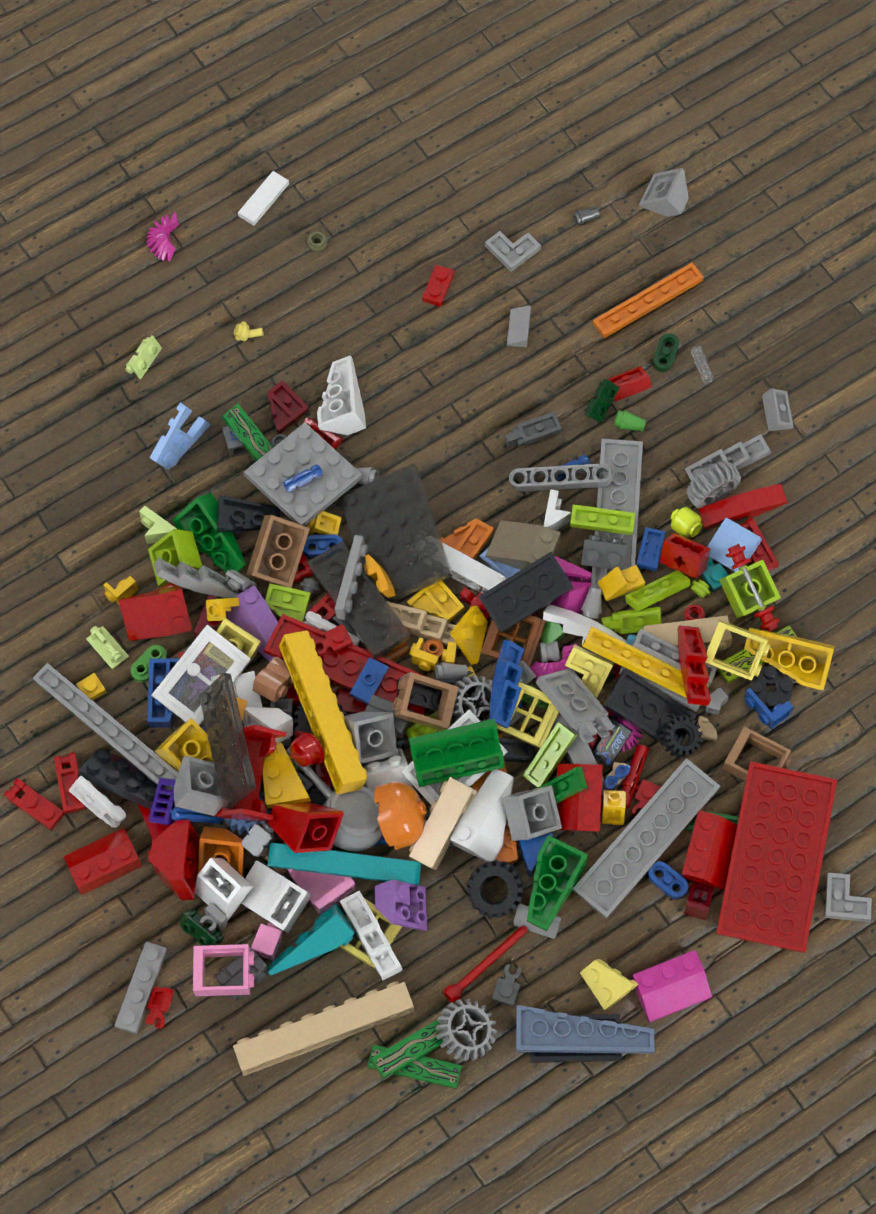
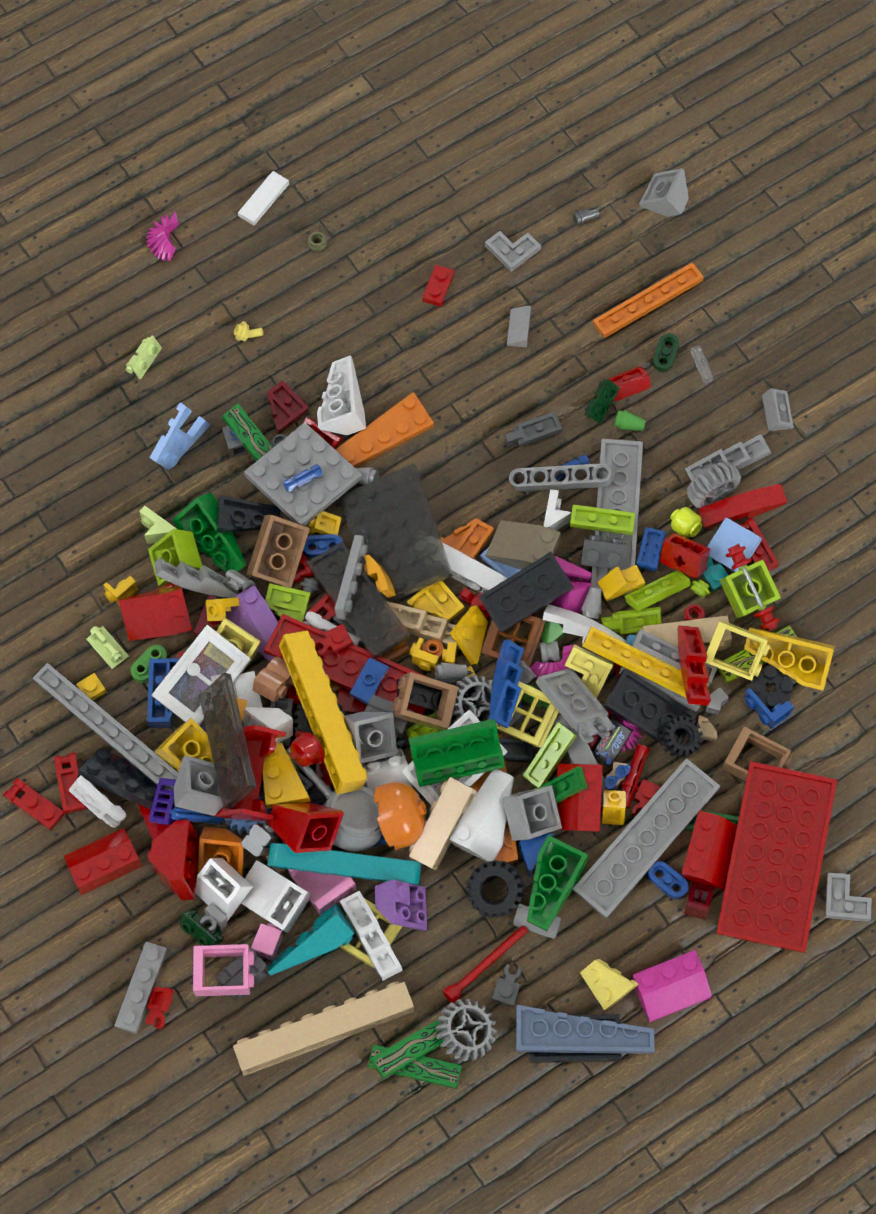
none -> orange wing [336,392,434,468]

